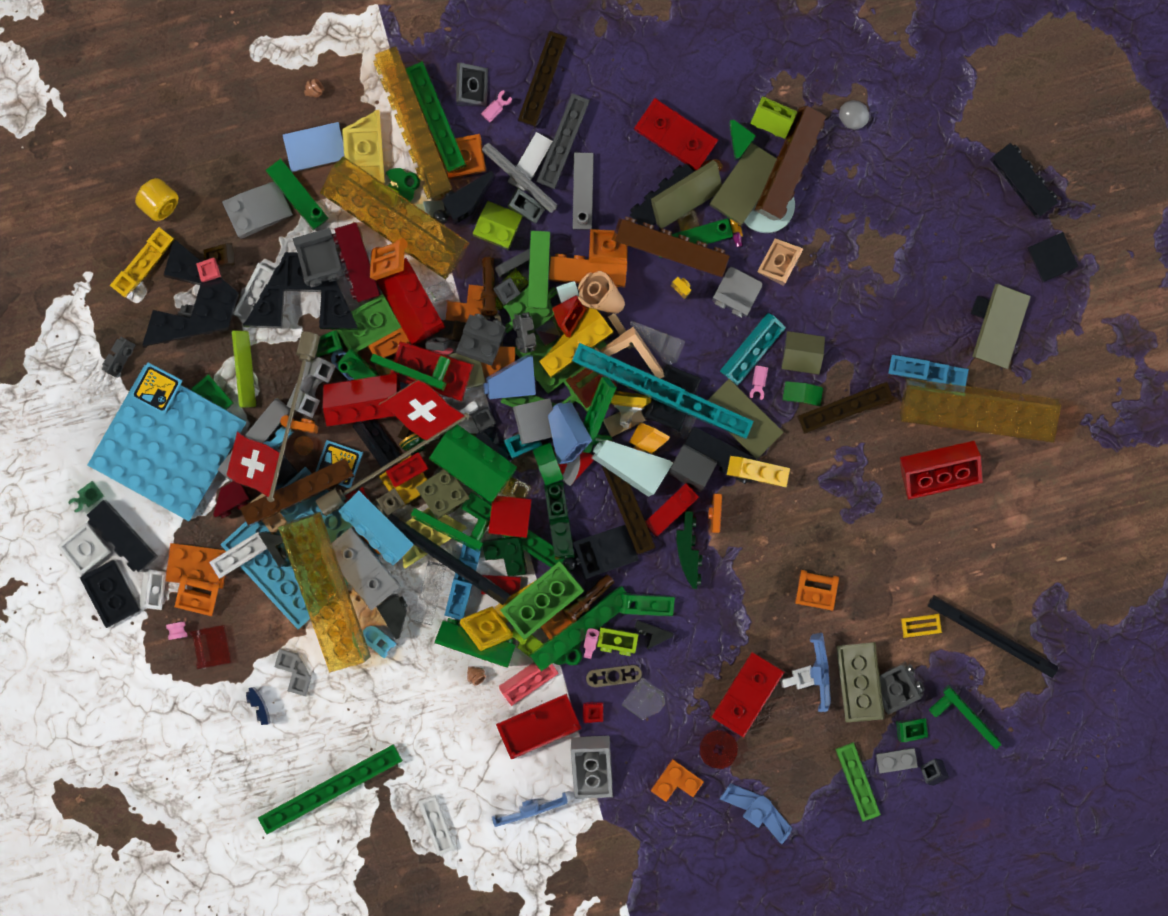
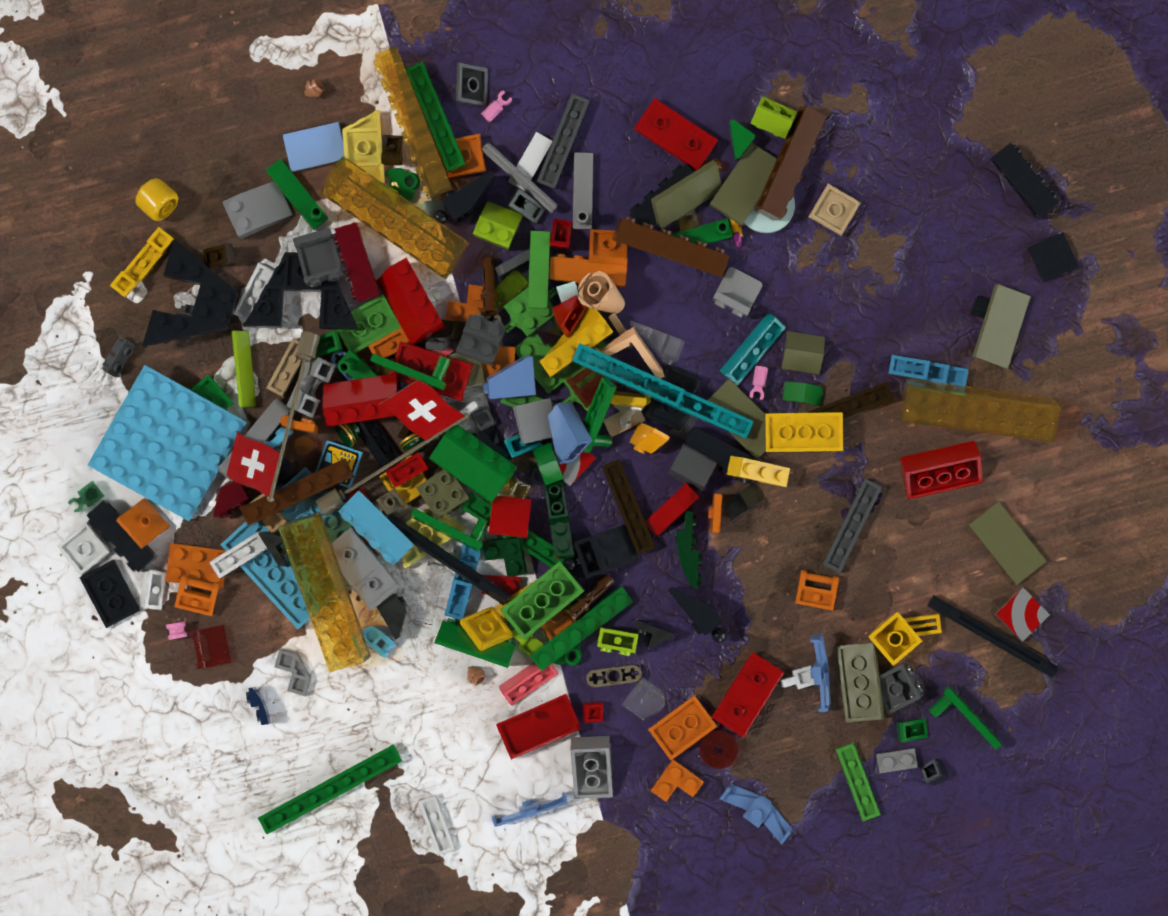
tile [130,362,183,415] -> none
coral tile [196,258,221,283] -> none
orange plate [370,238,407,280] -> none
dark grey plate [493,278,521,305] -> none
dark grey hinge [513,312,537,353] -> none
dark brown plate [518,31,567,128] -> none
bright pink bar [584,628,599,659] -> none
light aqua slope [592,440,673,497] -> none
green plate [620,593,675,616] -> none
yellow plate [671,277,691,299] -> none
light nougat slope [757,238,803,286] -> none
light grey hair [839,100,869,130] -> none
none -> orange plate [116,498,170,549]
none -> tan tile [266,338,302,398]
none -> dark green piece [335,422,360,448]
none -> dark brown slope [381,135,403,165]
none -> black tile [531,467,545,486]
none -> red slope [550,219,573,251]
none -> orange plate [648,695,717,760]
none -> black slope [667,587,727,643]
none -> pearl dark grey slope [722,483,764,520]
none -> yellow plate [765,412,843,452]
none -> tan plate [808,184,861,236]
none -> dark grey plate [822,479,882,573]
none -> yellow slope [868,612,922,666]
none -> olive tile [968,501,1046,585]
none -> tile [995,587,1050,642]

